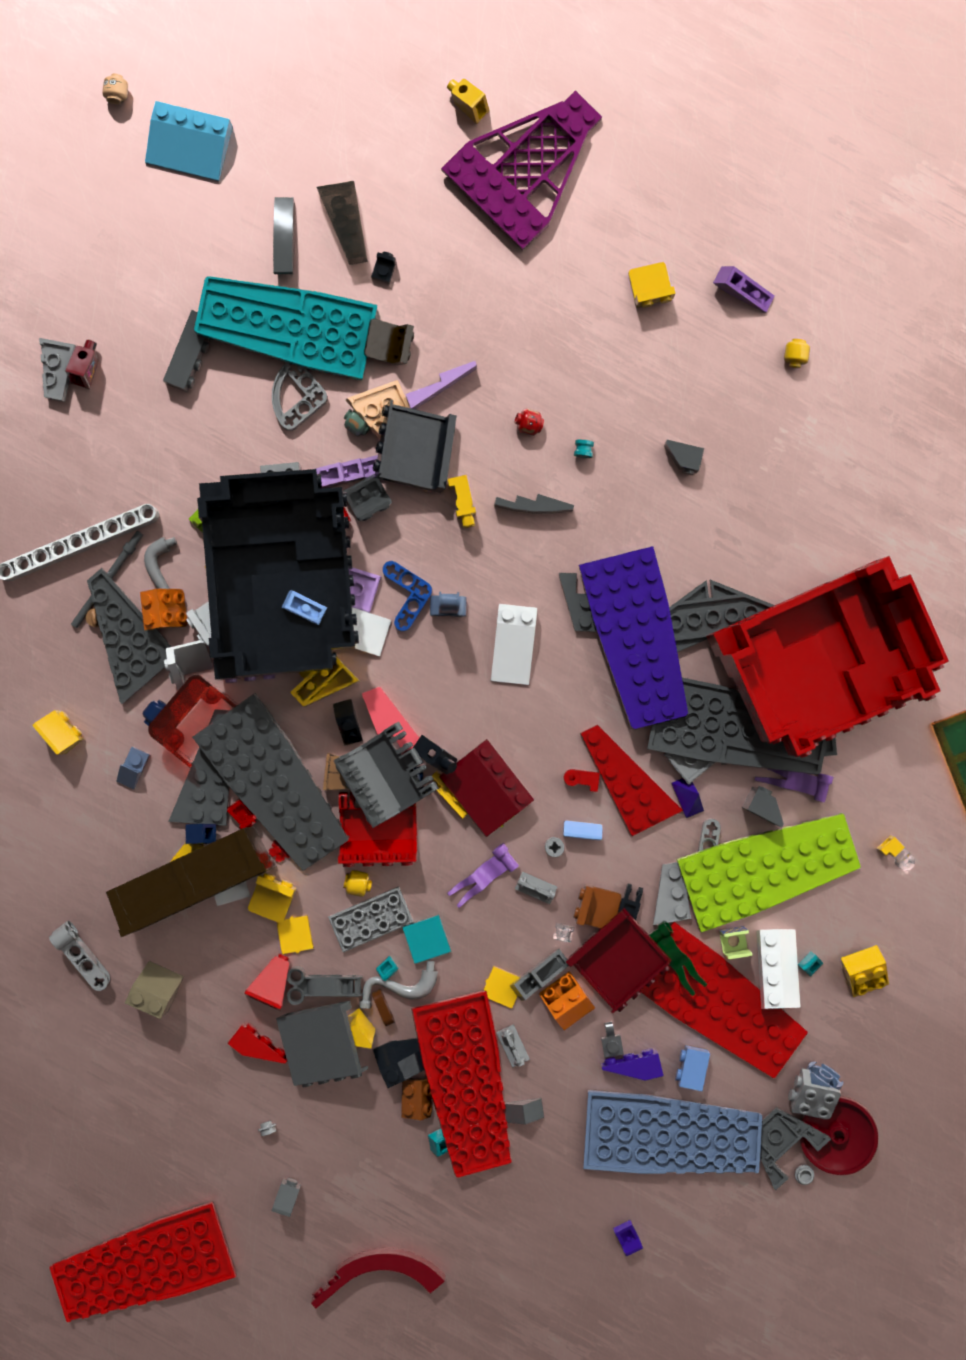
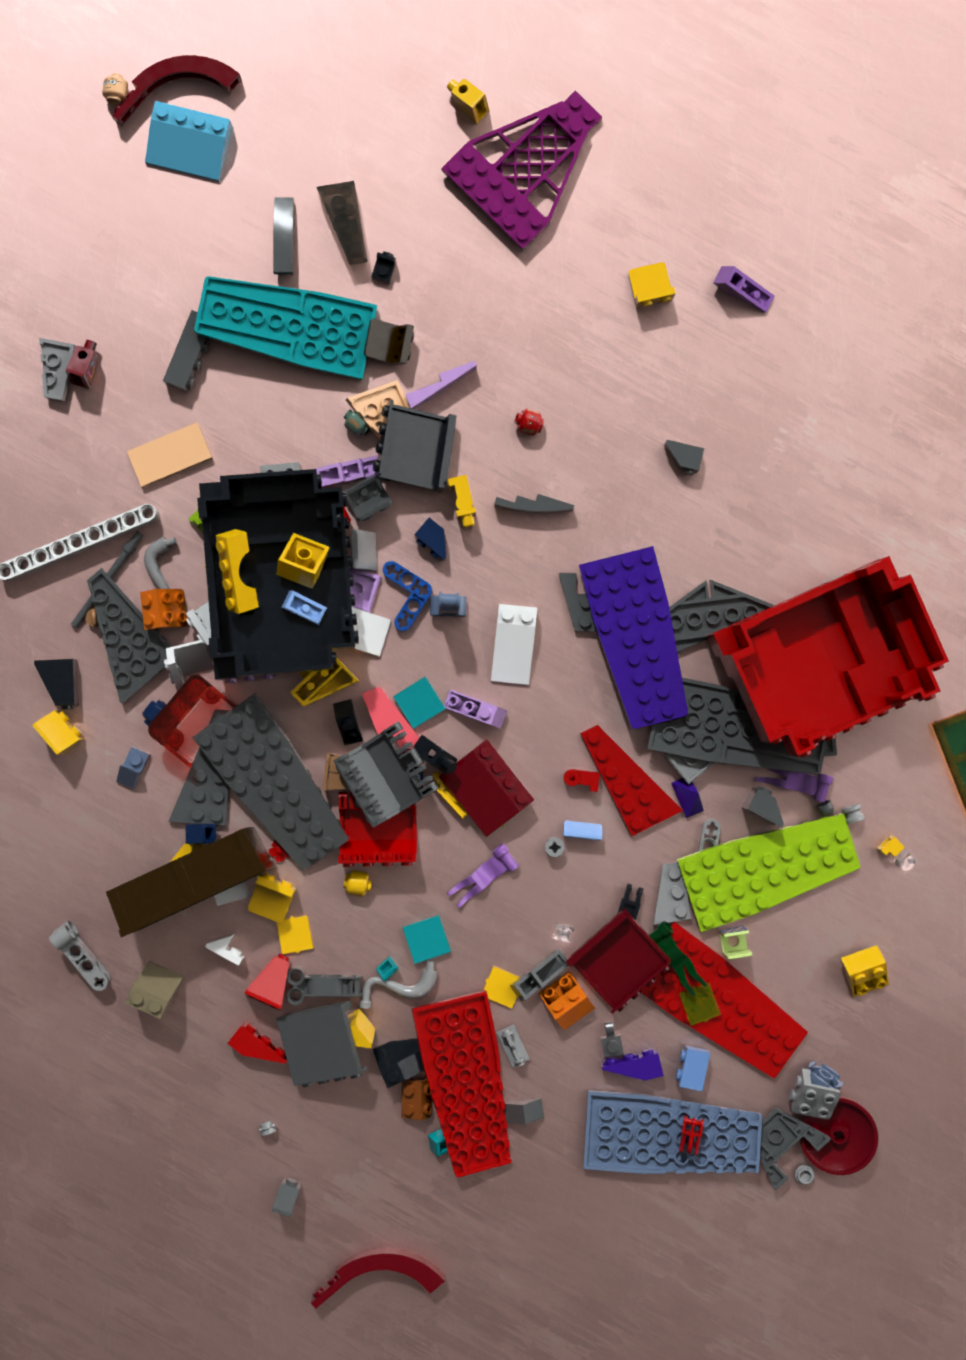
red wing [49,1201,237,1322] -> none
red bracket [227,798,256,829] -> none
light grey beam [272,362,328,431] -> none
light grey tile [328,887,414,952] -> none
reddish brown beam [372,989,395,1026] -> none
light grey hinge [515,871,557,904] -> none
dark orange bracket [573,884,621,928] -> none
teal wheel [574,439,594,458] -> none
dark purple bracket [613,1220,643,1256] -> none
white slope [757,929,800,1009] -> none
yellow head [784,339,810,368] -> none
teal slope [798,951,823,976] -> none
none -> black slope [34,659,79,710]
none -> dark red arch [112,55,242,126]
none -> light nougat tile [127,422,212,487]
none -> white slope [205,934,245,966]
none -> yellow arch [216,529,259,614]
none -> yellow slope [276,533,330,589]
none -> light grey tile [351,529,377,571]
none -> teal tile [393,676,446,729]
none -> dark blue slope [414,517,446,561]
none -> lavender slope [444,690,507,729]
none -> clear neon green piece [679,982,721,1025]
none -> red arm [679,1116,704,1156]
none -> dark grey hinge [817,800,834,816]
none -> light grey wheel [842,803,865,824]

